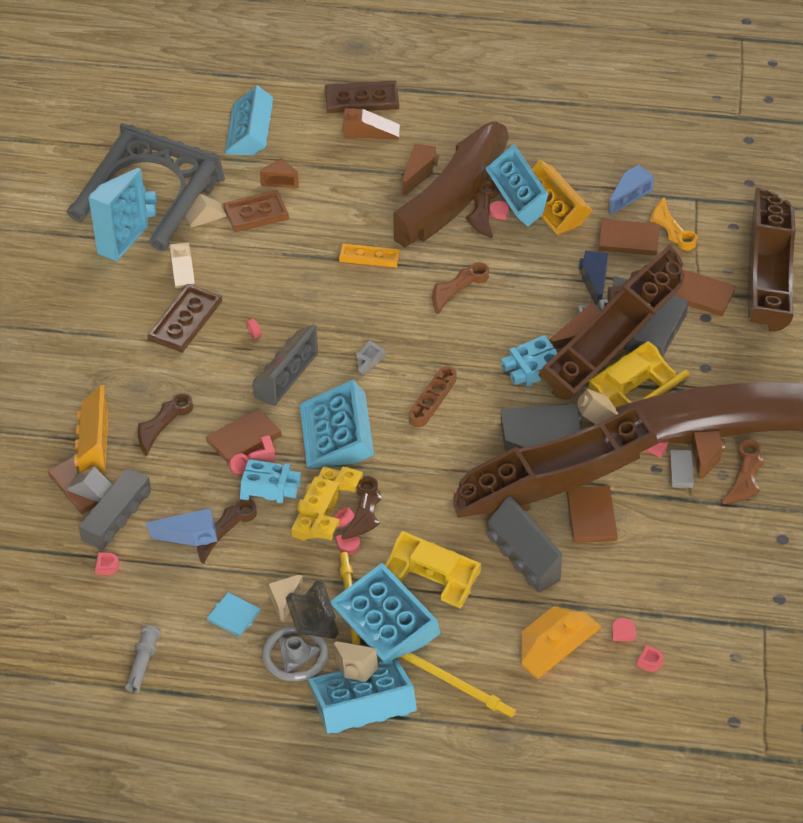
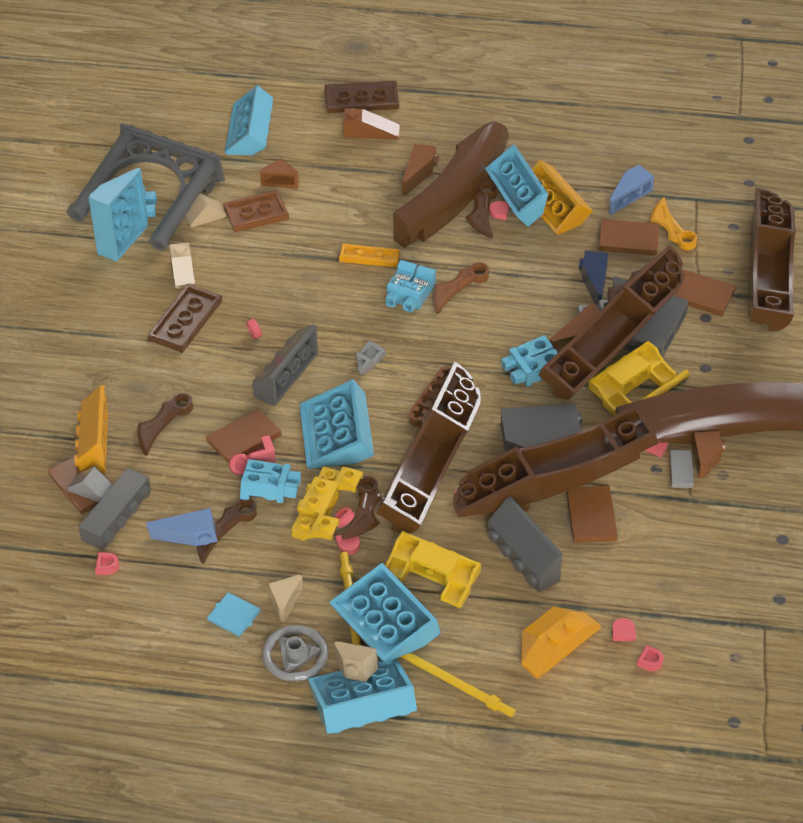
light grey pin [125,626,161,693] -> none
clear smoke bracket [285,581,339,639] -> none
tan slope [577,388,618,425] -> none
dark orange piece [722,439,764,504] -> none
none -> reddish brown slope [376,362,481,533]
none -> medium azure hips [386,260,436,313]

